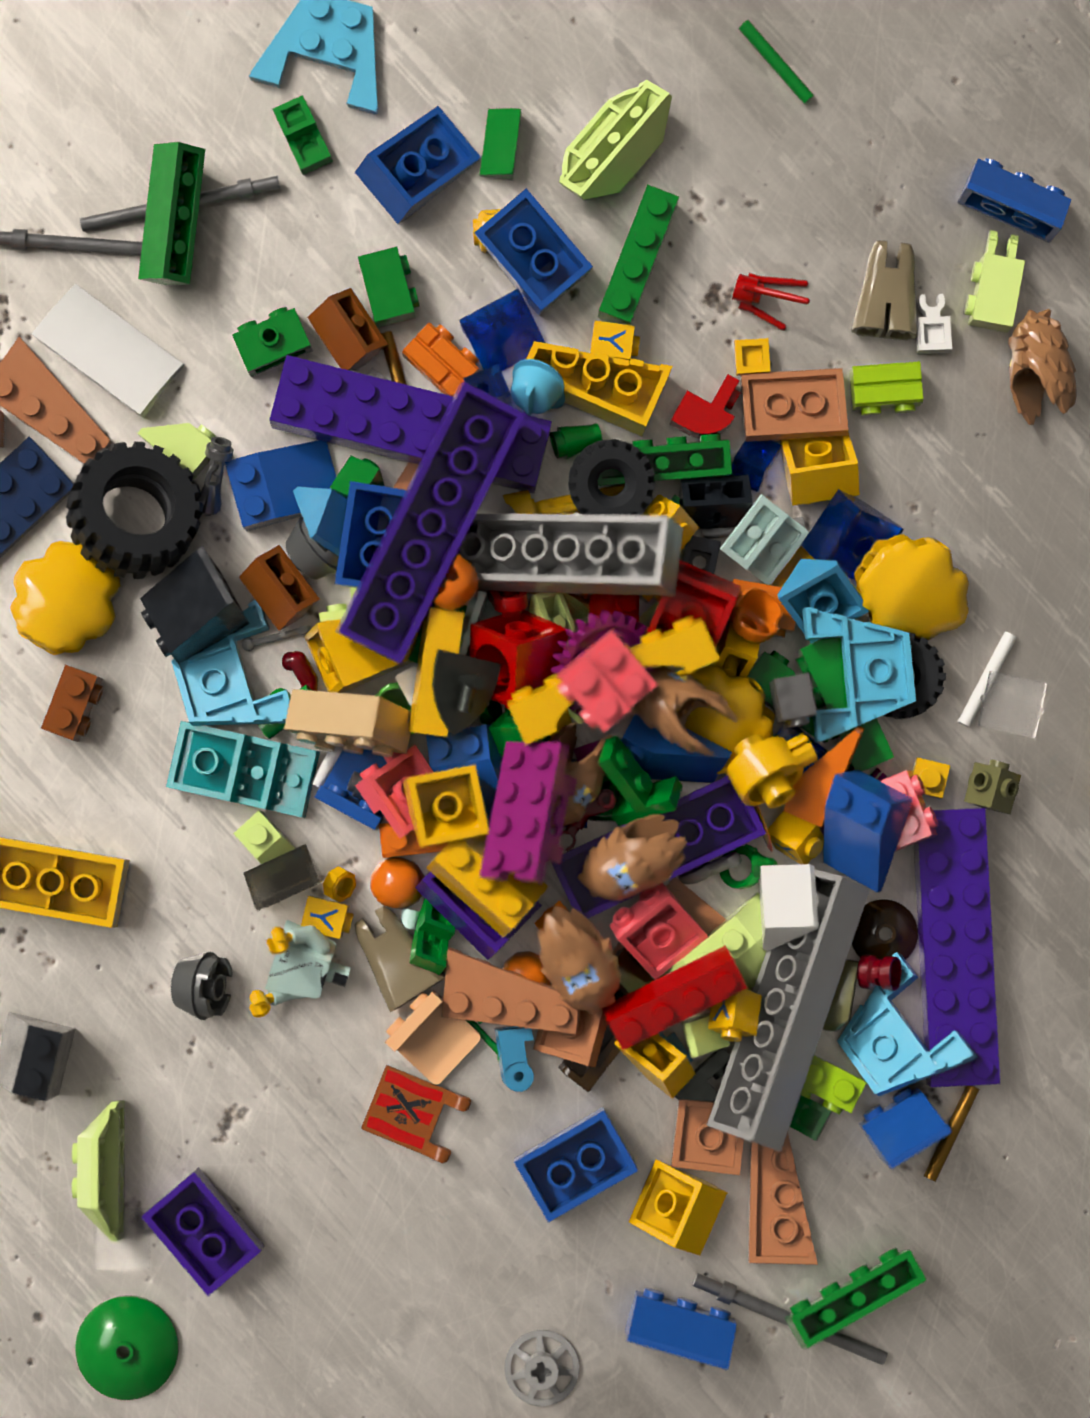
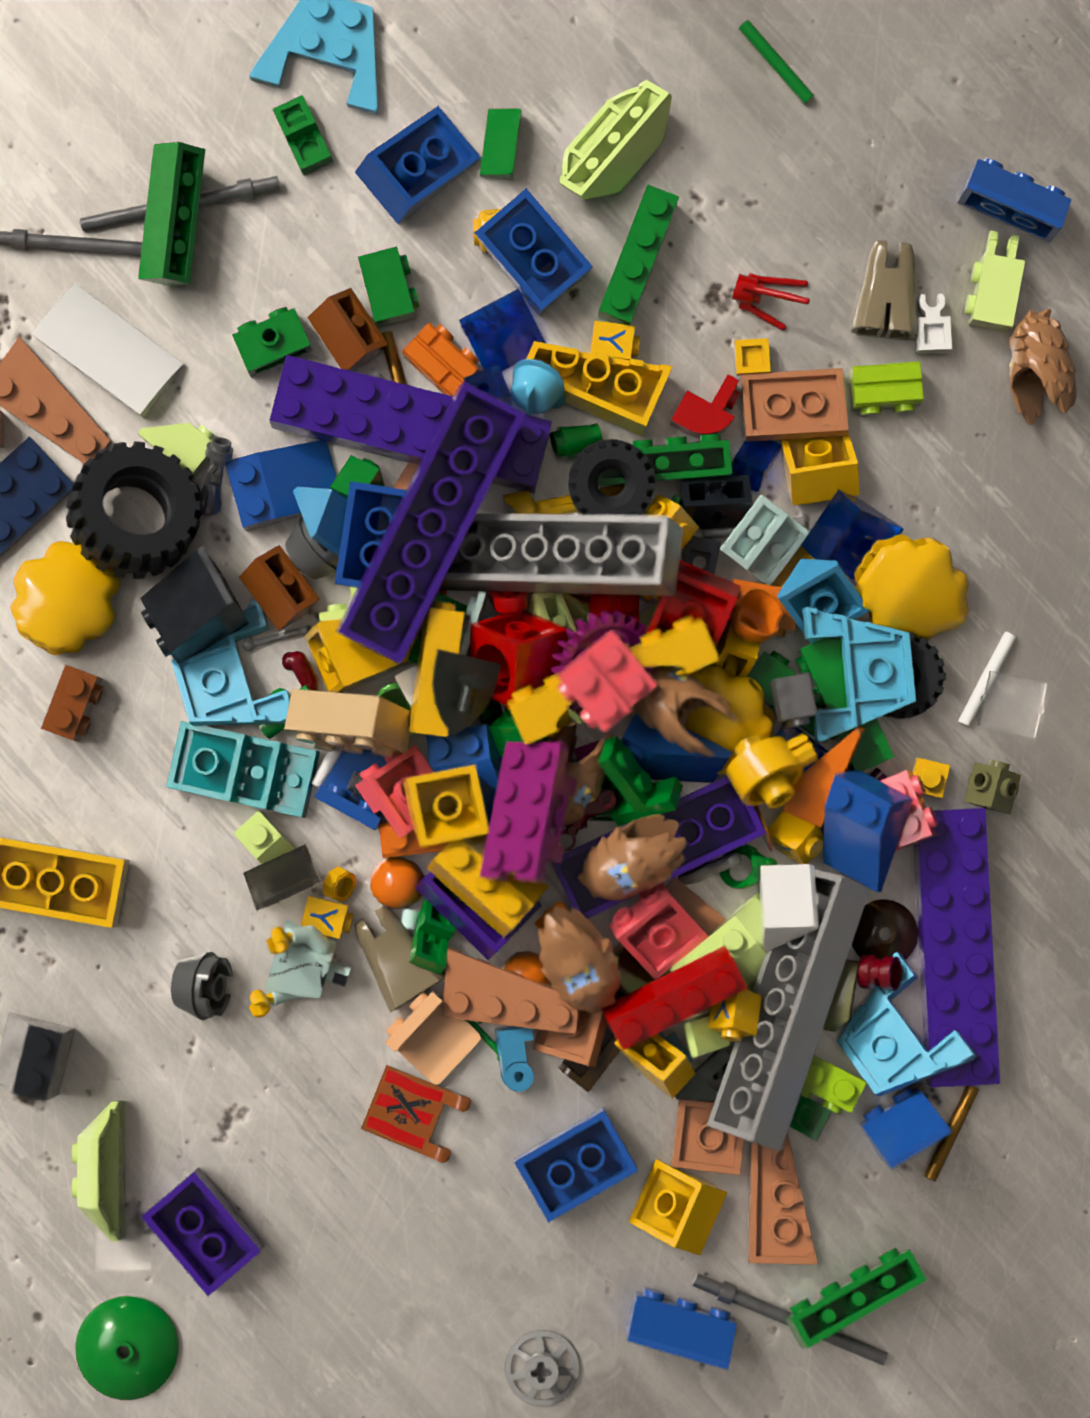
orange hair [434,554,479,610] -> none

